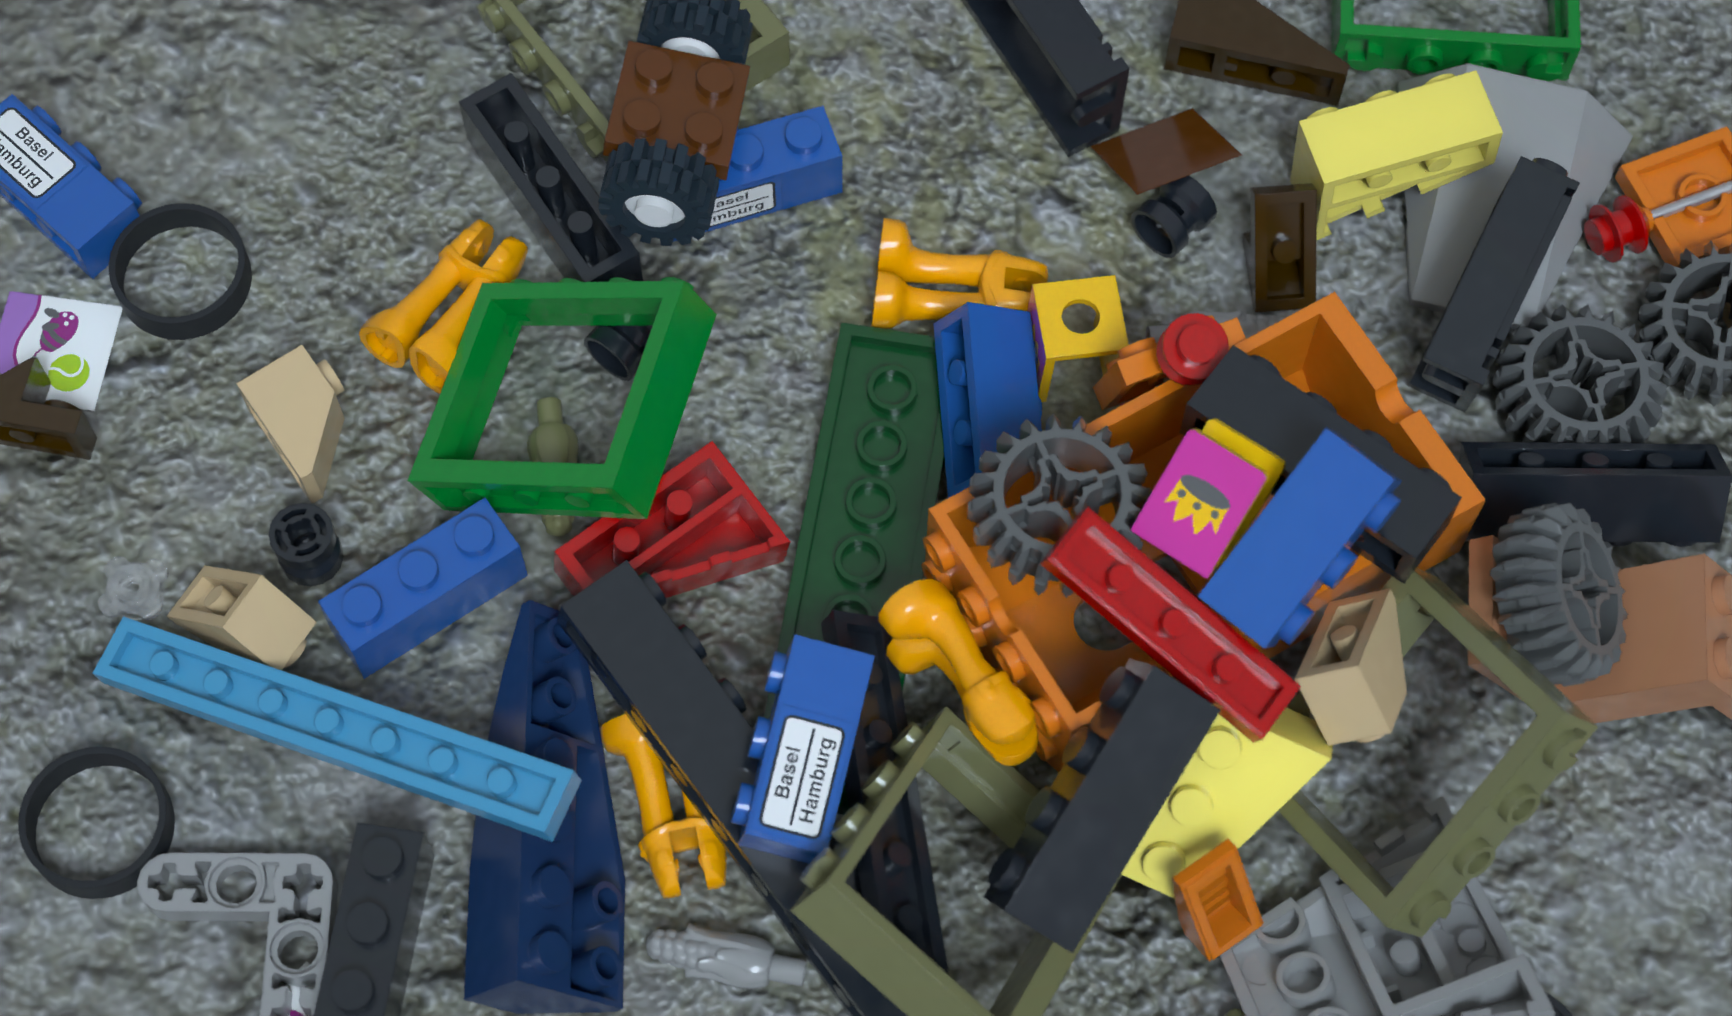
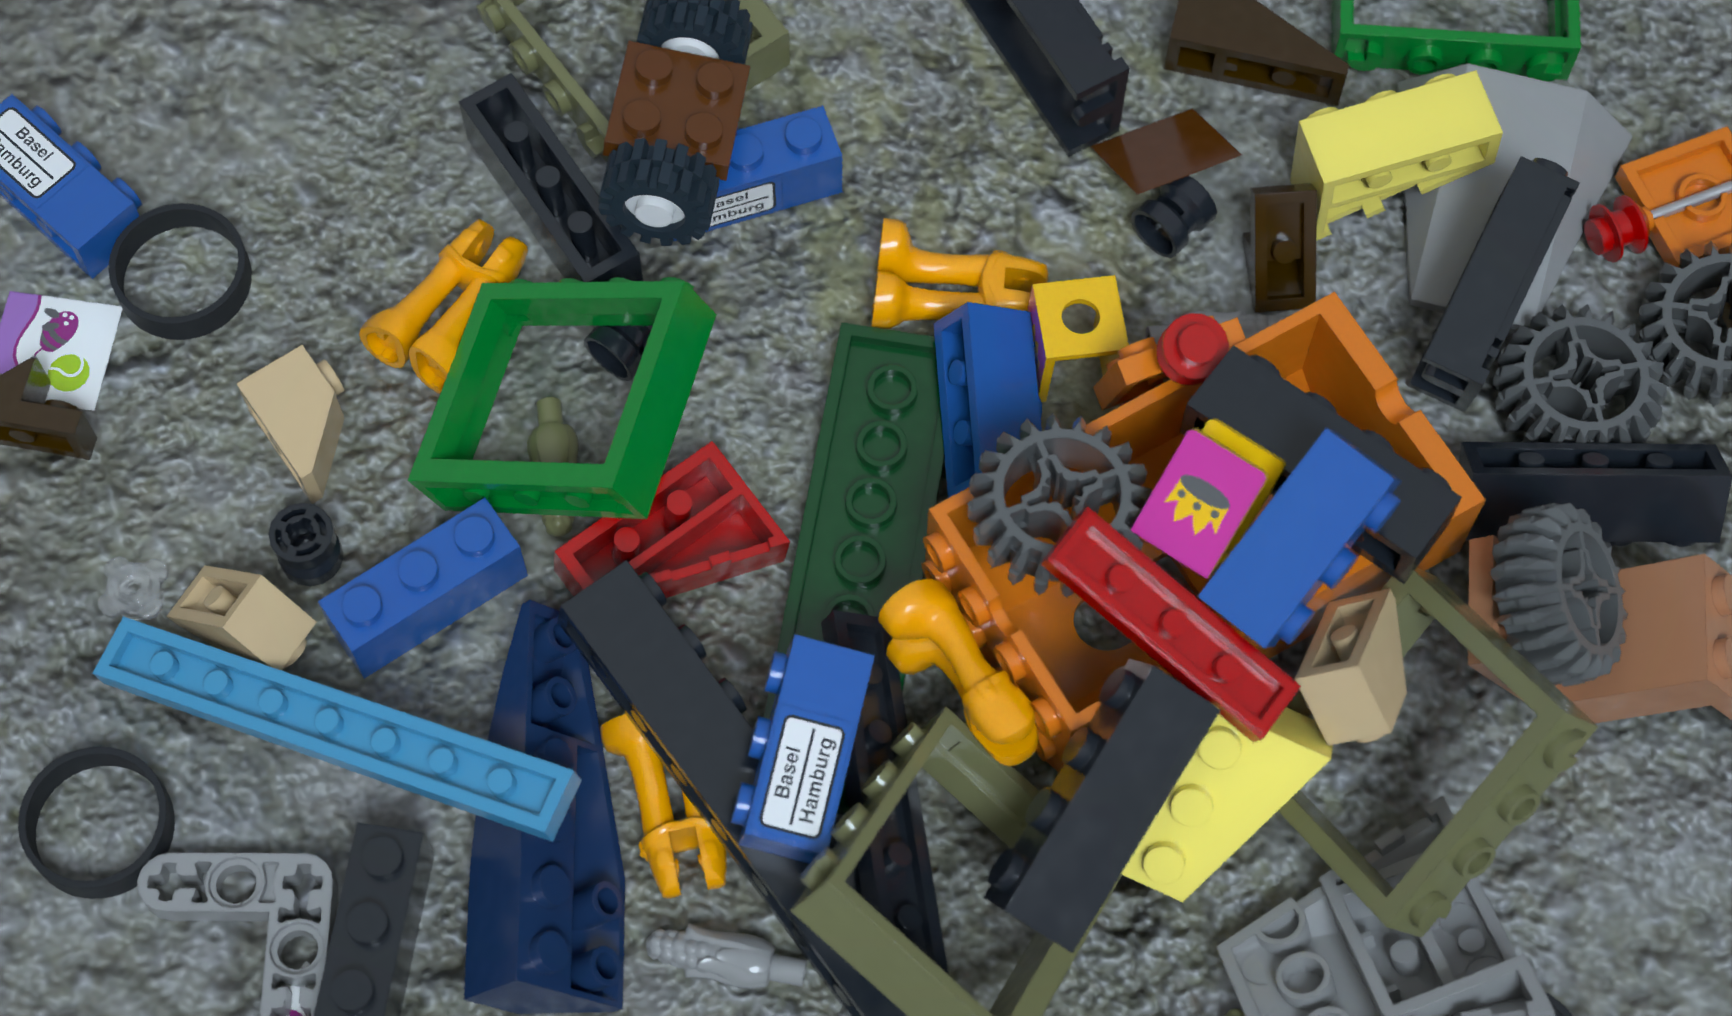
orange slope [1172,838,1263,962] -> none

